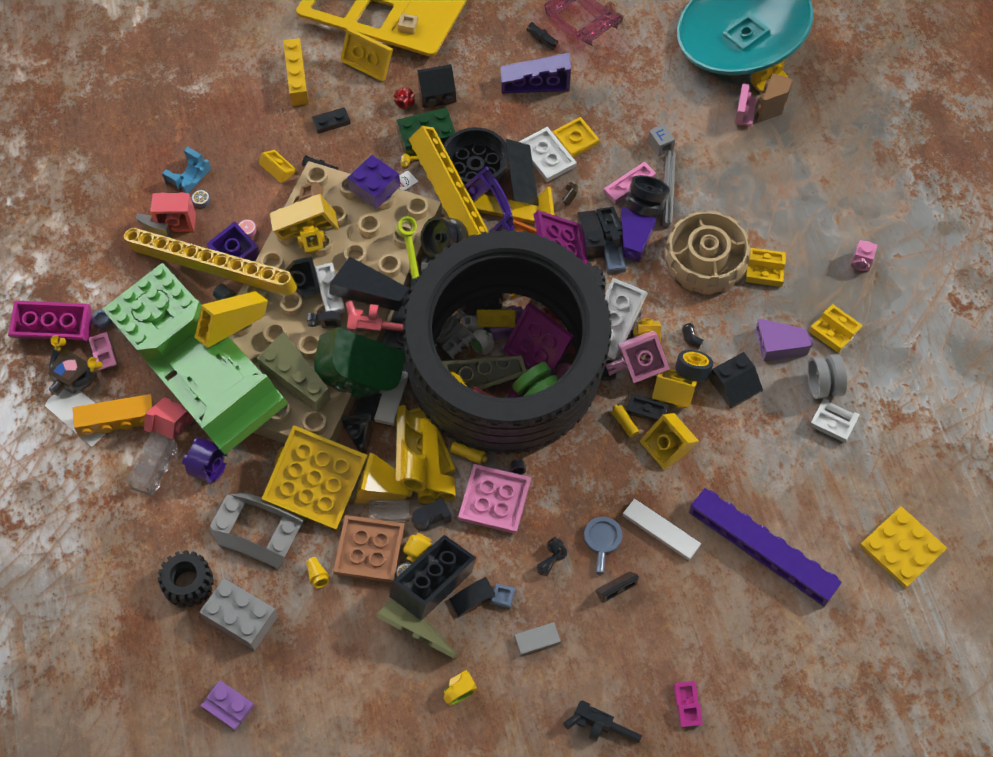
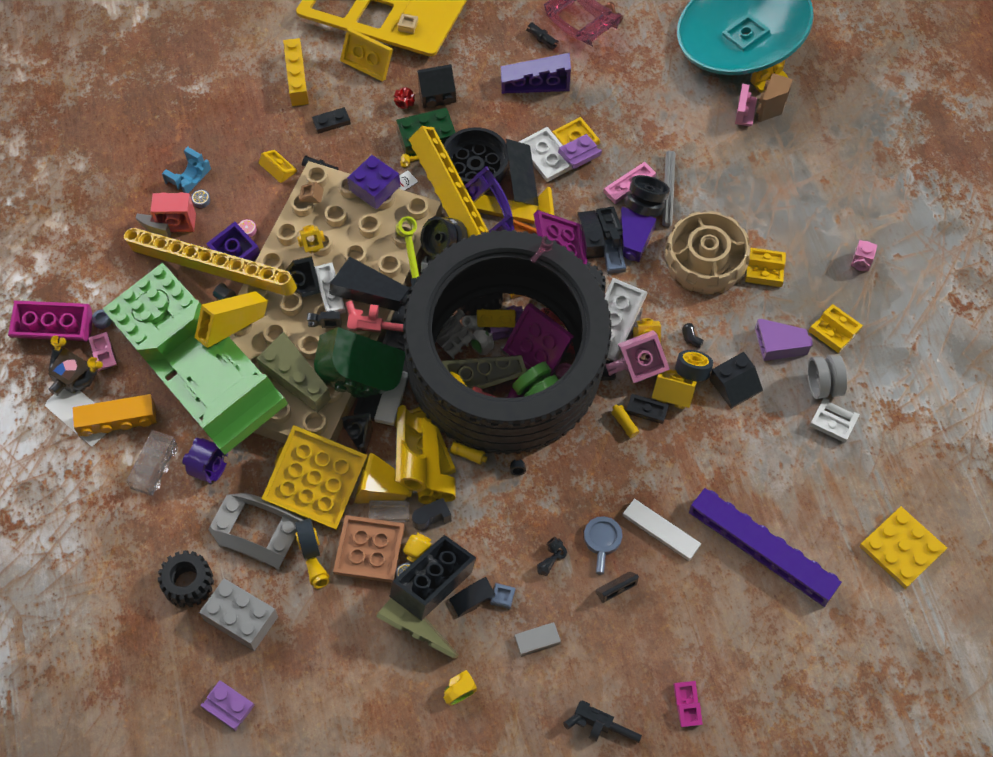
coral hips [144,397,193,439] -> none
yellow wedge [270,194,339,240] -> none
bright pink plate [458,464,531,534] -> none
dark brown arm [562,182,578,206] -> none
yellow slope [639,413,699,470] -> none
light grey brick [648,124,675,156] -> none
none -> black wheel [295,519,320,560]
none -> clear pink hand [530,236,554,263]
none -> medium lavender plate [558,134,602,169]

